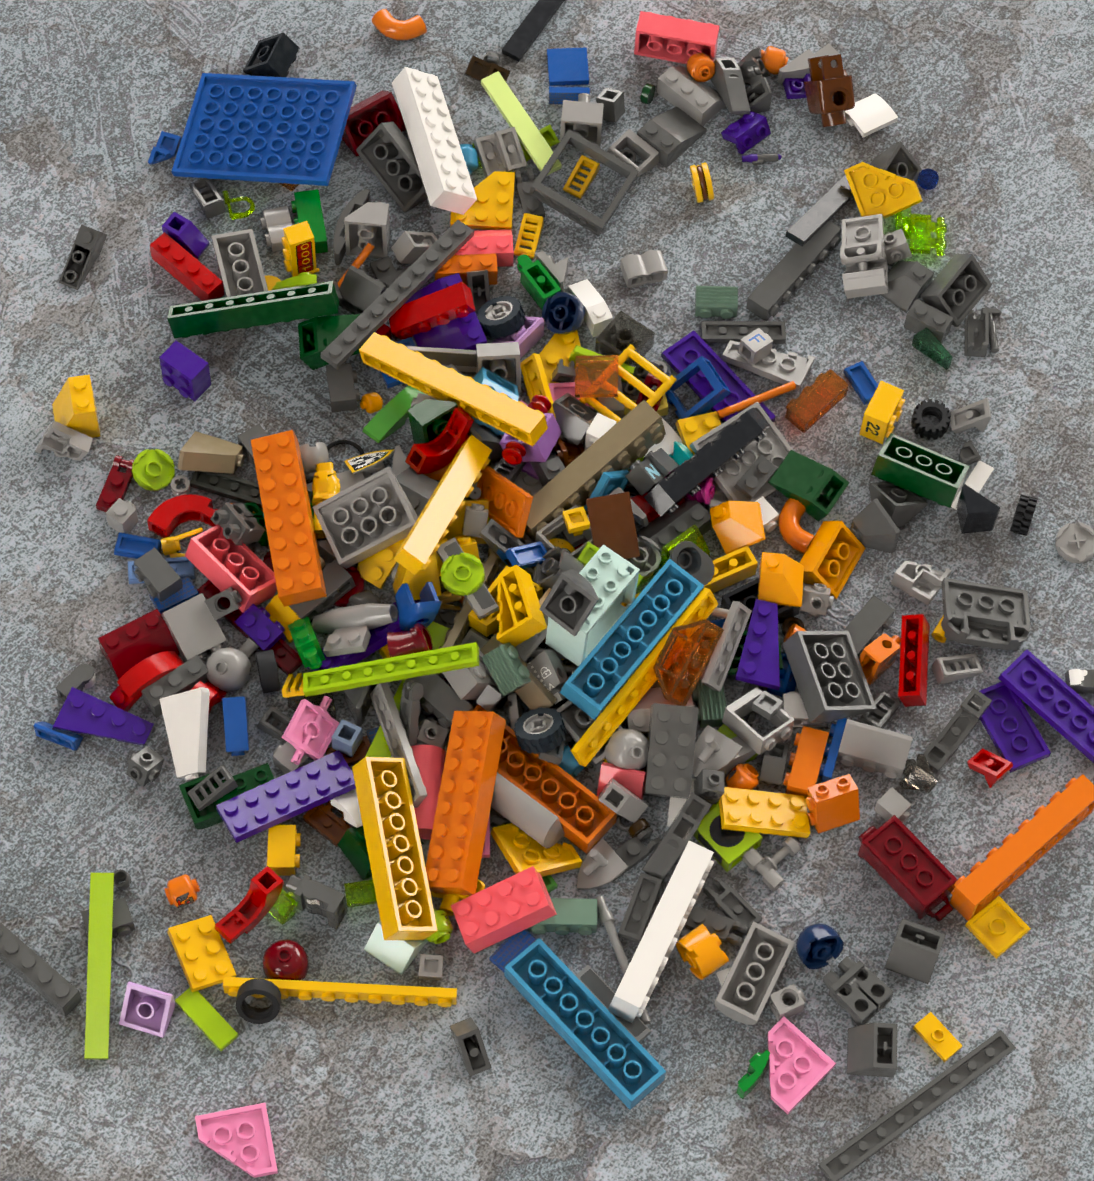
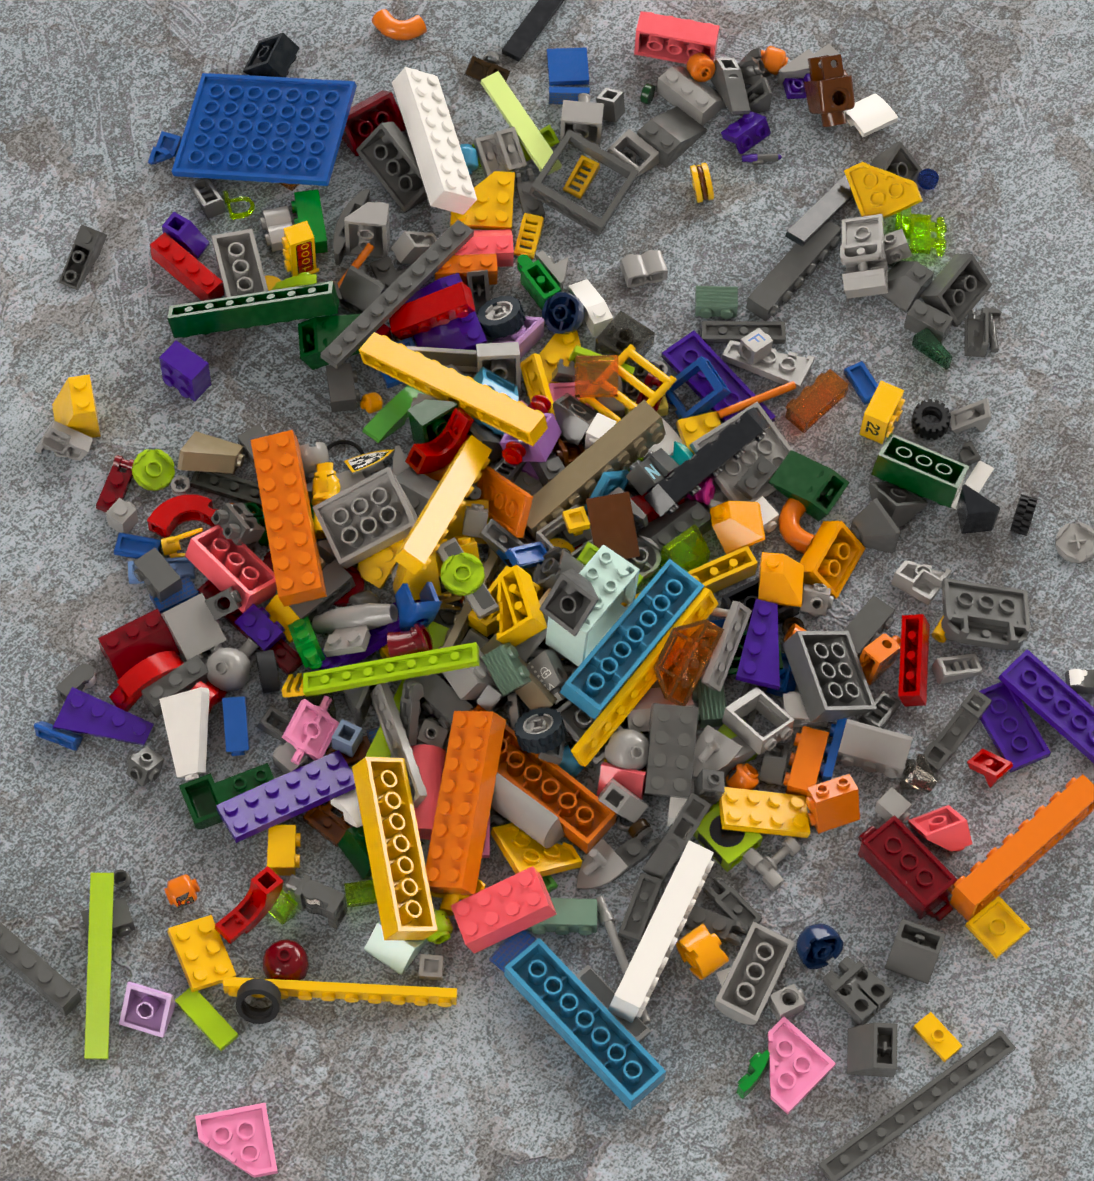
dark grey slope [188,764,238,811] -> none
dark grey slope [450,1017,491,1077] -> none
dark grey piece [669,541,714,585] -> none
plate [751,691,783,720] -> none
none -> coral slope [908,805,972,852]

